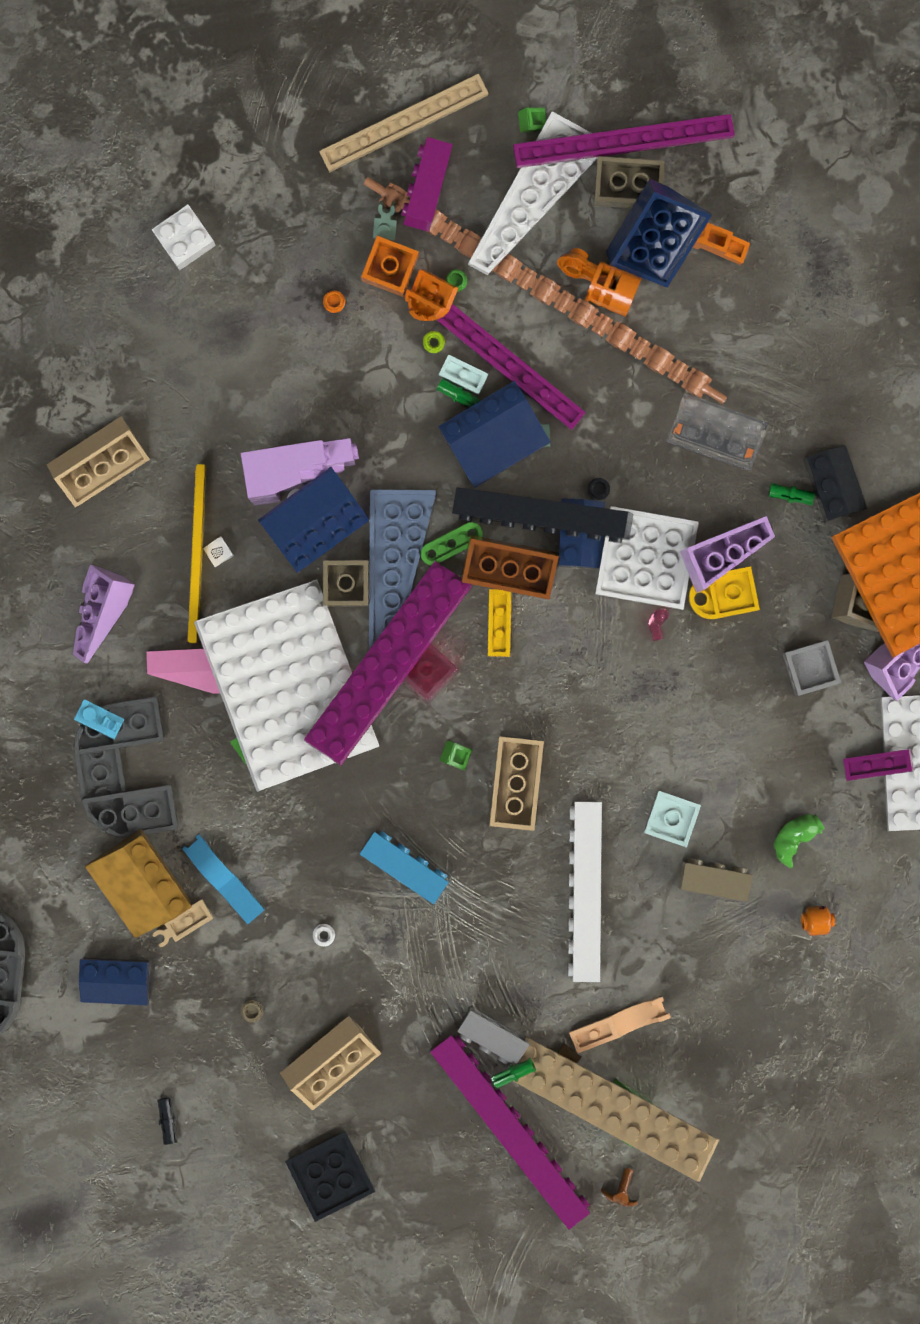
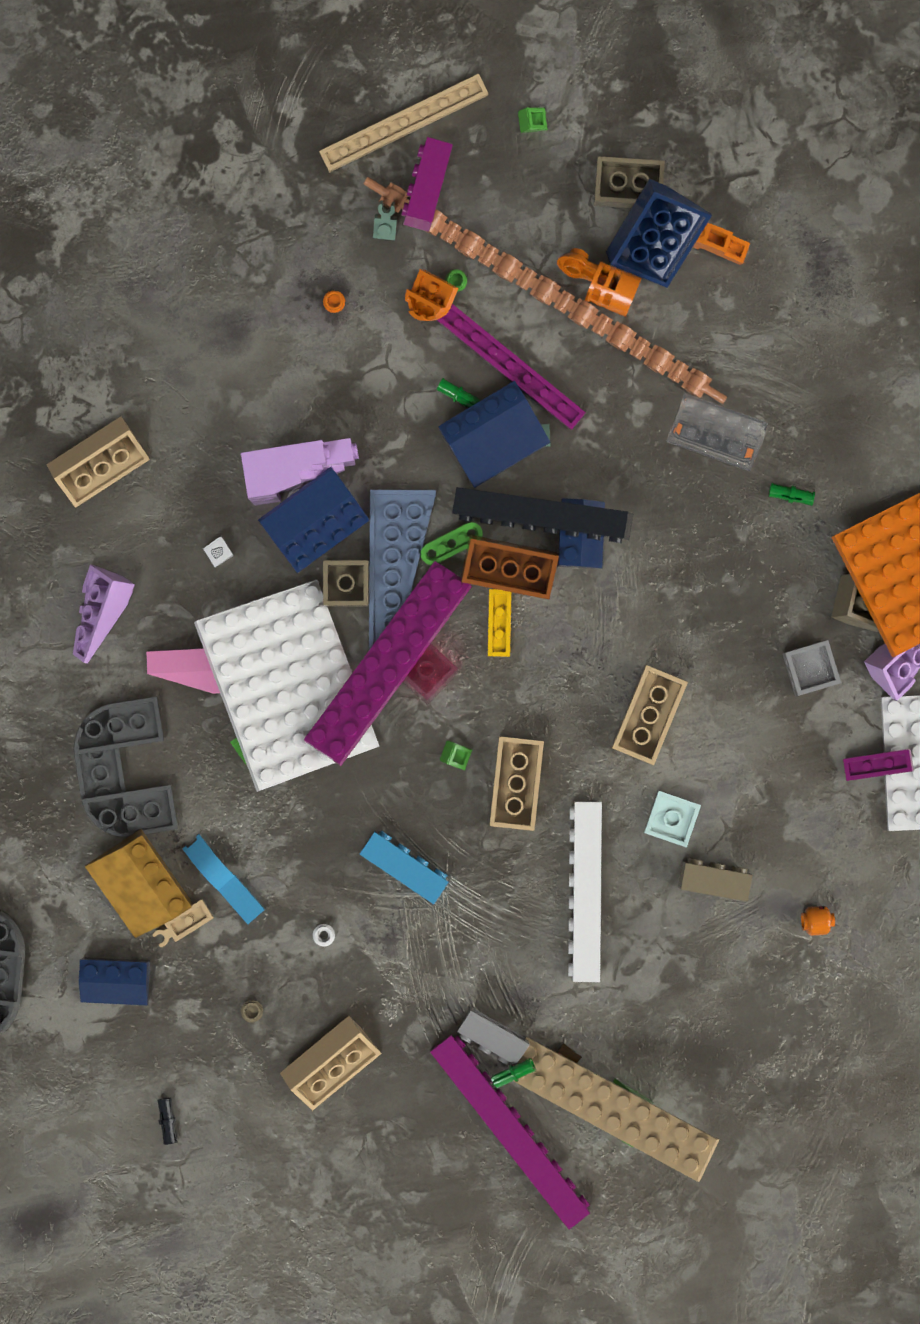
medium azure plate [74,699,124,739] -> none
white brick [151,205,216,271] -> none
yellow tile [188,464,207,644] -> none
black plate [285,1130,376,1222] -> none
orange brick [361,236,419,297] -> none
lime plate [423,331,445,353] -> none
light aqua plate [439,355,488,395] -> none
white wing [468,112,598,275] -> none
magenta plate [513,114,735,168] -> none
light nougat piece [569,996,671,1054] -> none
black plate [588,478,610,500] -> none
white plate [595,506,699,610] -> none
dark orange plant [601,1168,638,1207] -> none
clear pink arm [648,609,669,642] -> none
lavender wedge [680,516,775,593] -> none
yellow plate [689,566,760,619] -> none
bright green animal [774,814,825,868] -> none
black slope [804,445,867,523] -> none
none -> tan brick [611,665,688,765]

